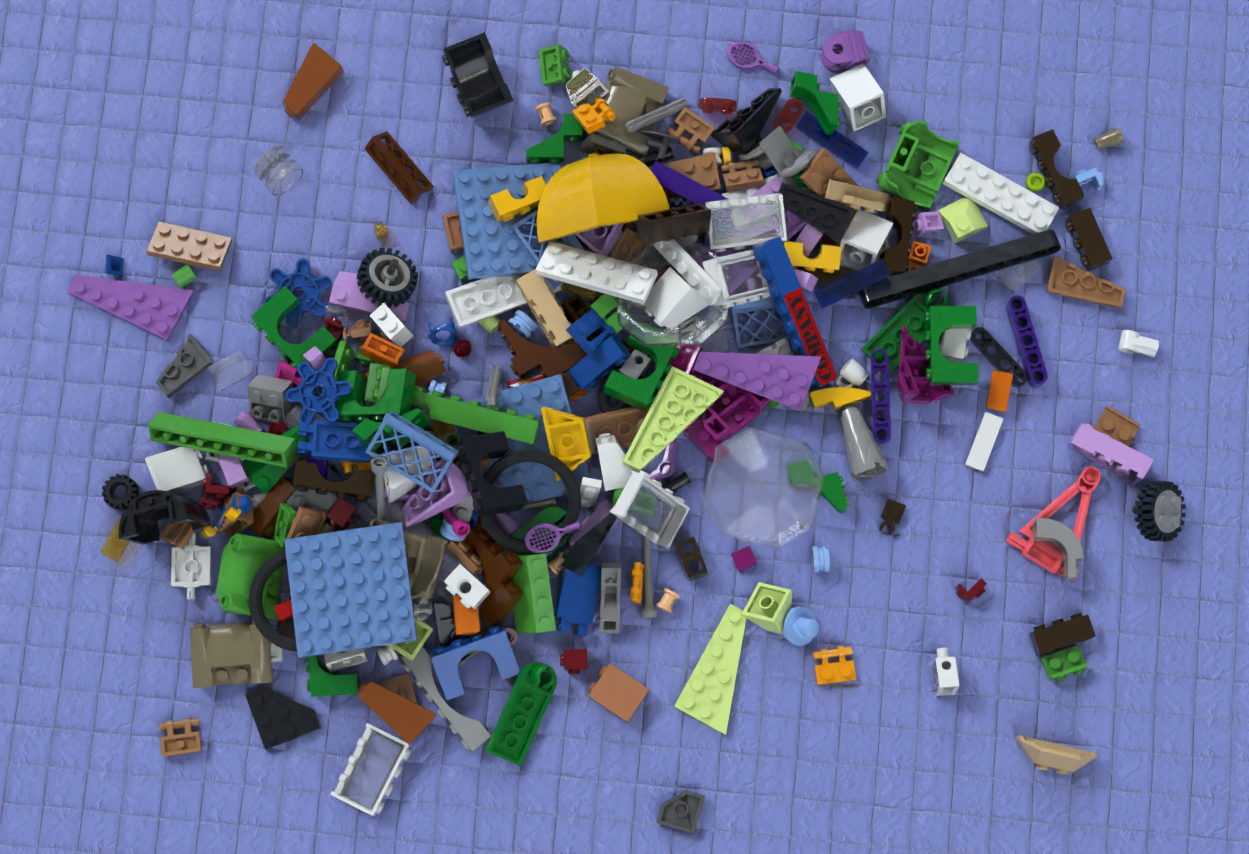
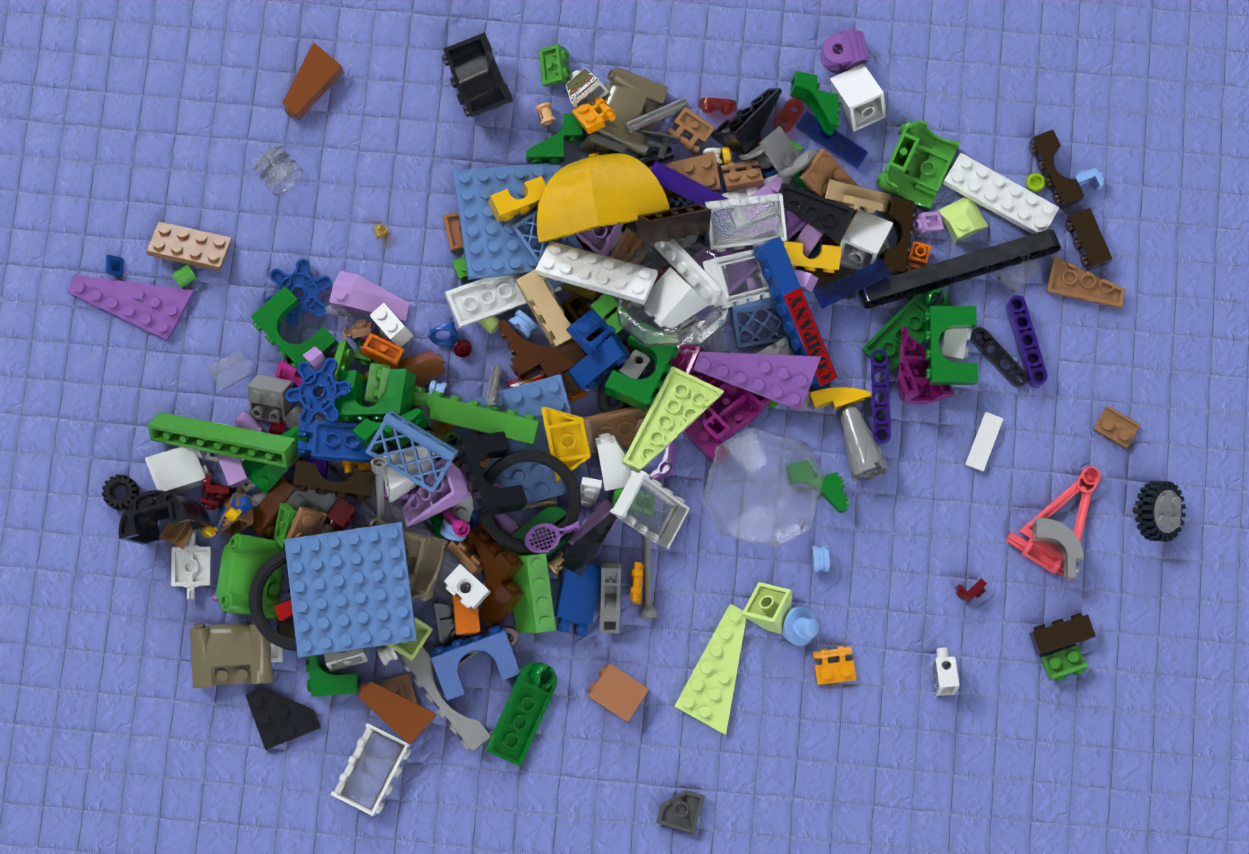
clear yellow plate [100,519,130,562] -> none
dark grey wing [156,334,214,398] -> none
medium nougat plate [159,717,203,757] -> none
dark red bracket [324,317,344,349] -> none
wheel [357,248,418,308] -> none
reddish brown fence [364,131,434,204] -> none
light grey gear [412,598,432,621] -> none
dark red brick [560,649,588,674] -> none
black pin [655,472,691,502] -> none
light nougat bush [656,588,680,613] -> none
dark brown piece [675,537,708,581] -> none
medium lavender piece [727,41,779,75] -> none
magenta slope [731,546,757,572] -> none
white piece [835,359,868,388] -> none
dark brown plate [879,499,906,535] -> none
orange slope [986,370,1013,412] -> none
tan wedge [1016,735,1098,775] -> none
lavender wedge [1067,423,1154,485] -> none
dark tan cone [1094,128,1124,149] -> none
white piece [1118,330,1159,357] -> none

